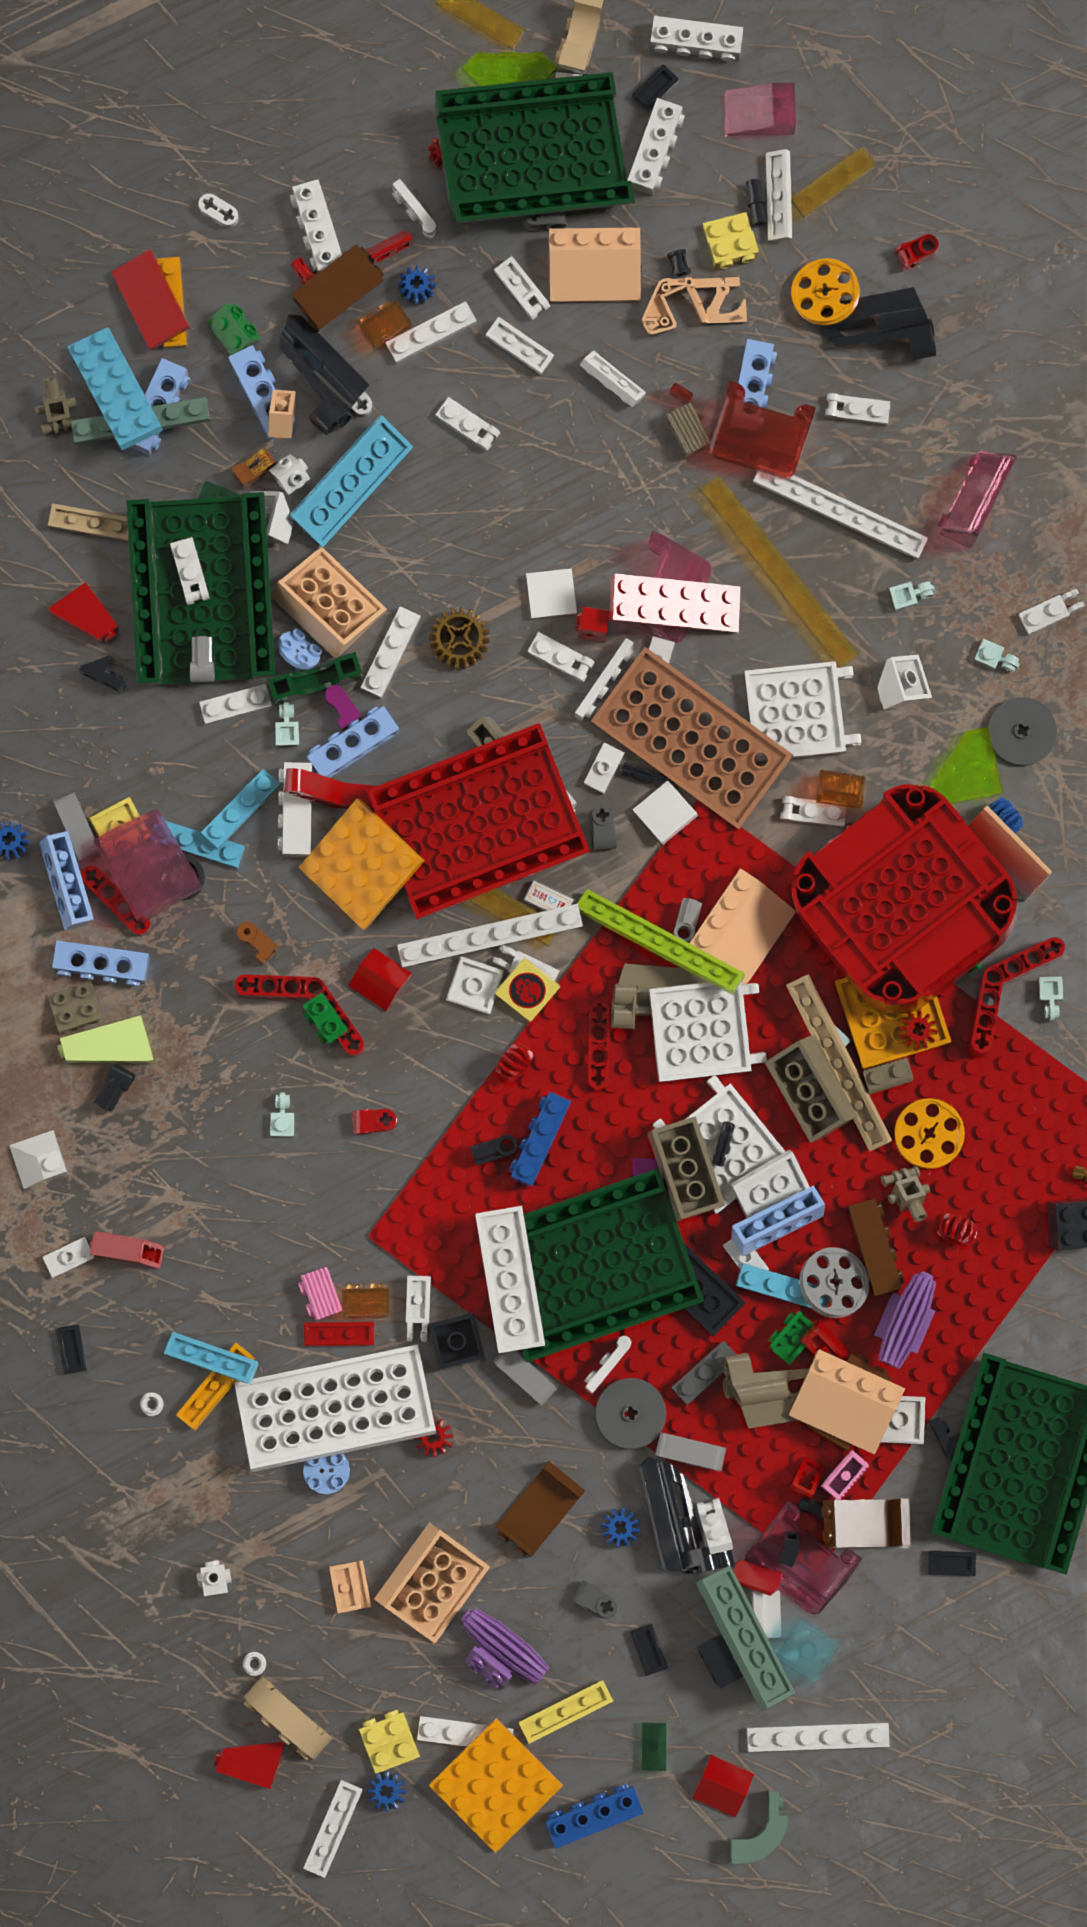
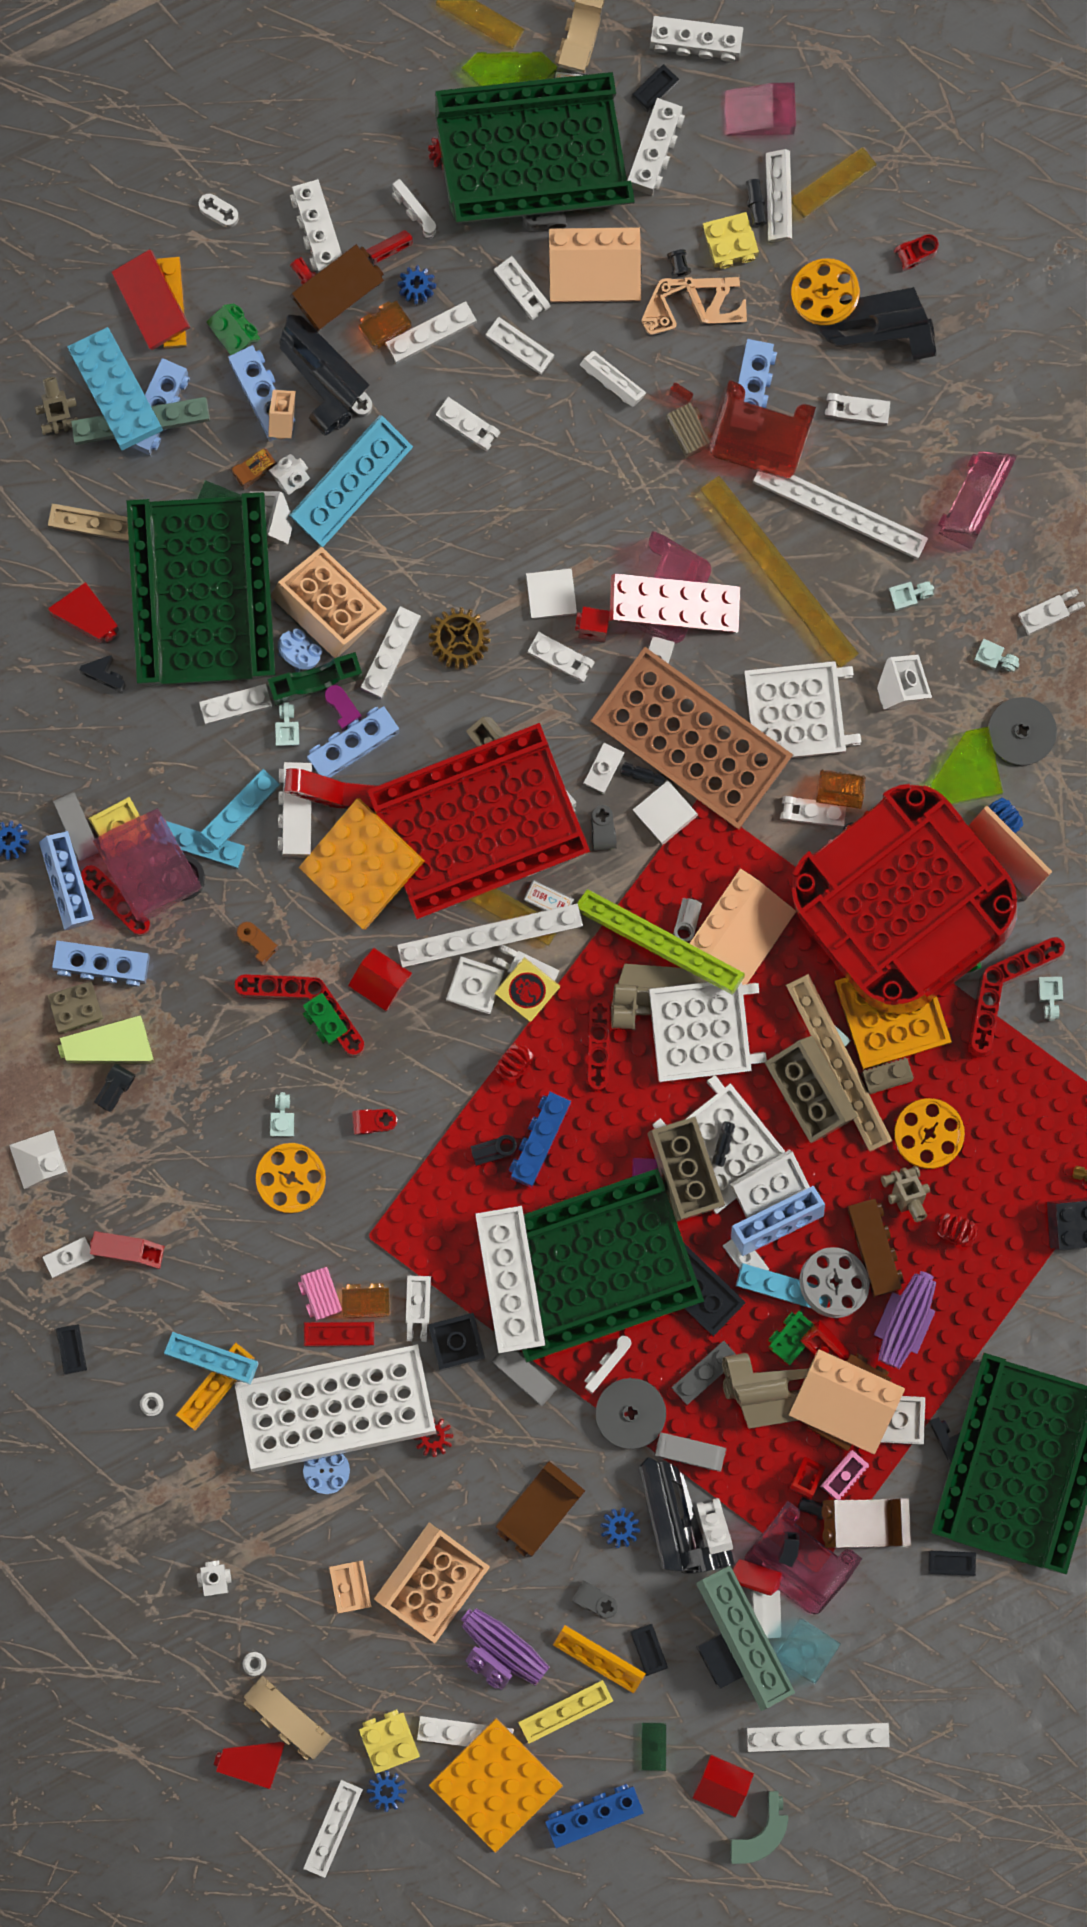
white plate [170,537,210,605] -> none
light grey piece [190,636,215,682] -> none
white plate [574,638,635,722] -> none
red gear [898,1011,938,1051] -> none
none -> light orange wedge [256,1143,326,1213]
none -> light orange plate [553,1625,646,1694]

